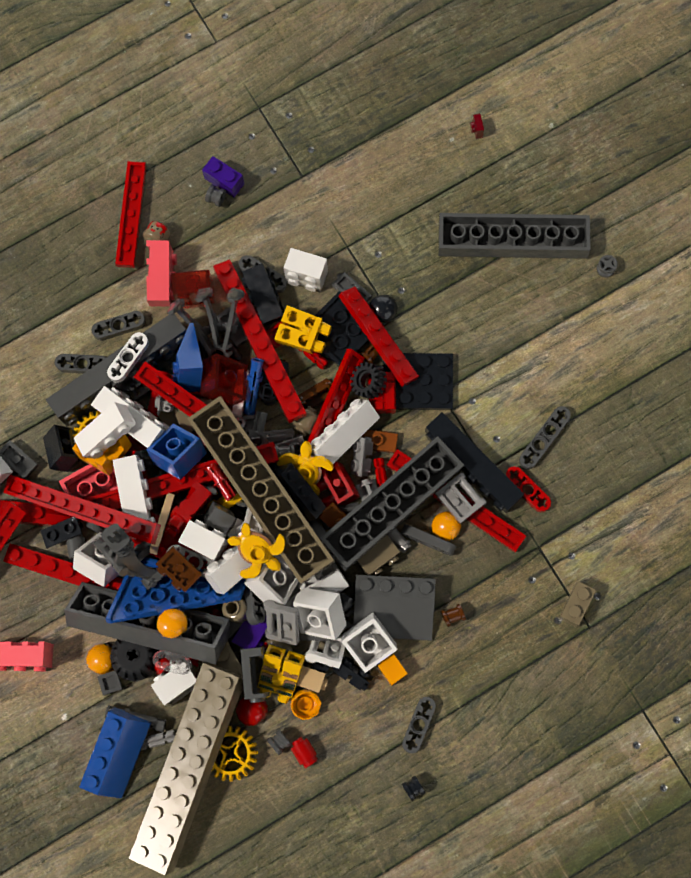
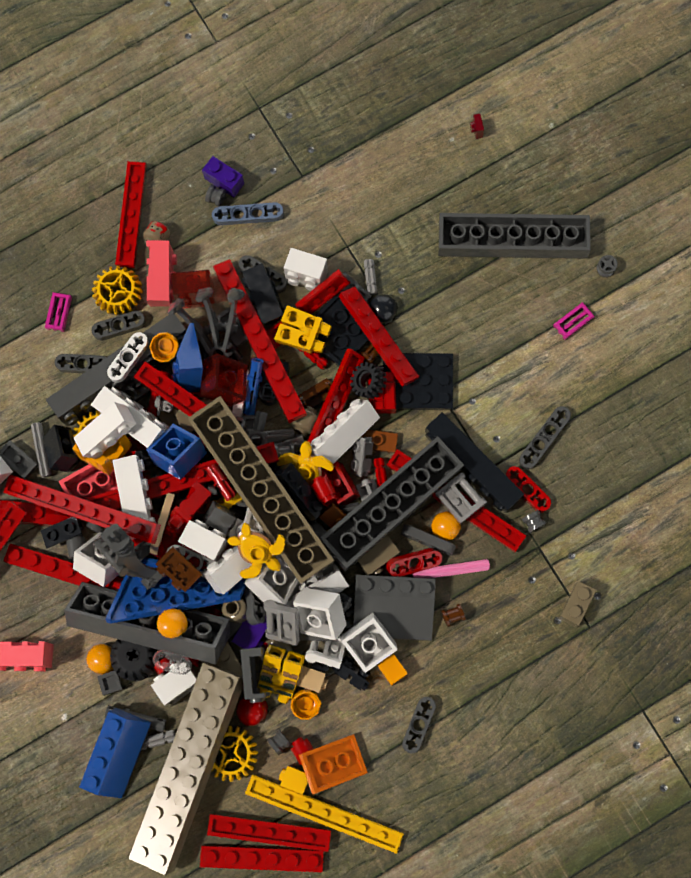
light grey pin [388,528,412,553] -> none
black wheel [402,776,425,801] -> none
none -> light grey axle [31,422,52,478]
none -> dark pink tile [45,292,72,332]
none -> yellow gear [92,265,143,316]
none -> light orange hair [149,332,179,362]
none -> red plate [200,845,324,873]
none -> red plate [207,814,331,852]
none -> sand blue beam [212,202,284,225]
none -> yellow tile [245,774,404,854]
none -> yellow brick [278,766,308,795]
none -> red tile [295,269,350,314]
none -> orange plate [299,734,368,795]
none -> red brick [311,475,337,506]
none -> light grey axle [364,259,377,295]
none -> red beam [386,548,442,577]
none -> bright pink axle [413,559,490,579]
none -> dark grey wheel [522,510,546,533]
none -> dark pink tile [553,302,594,340]

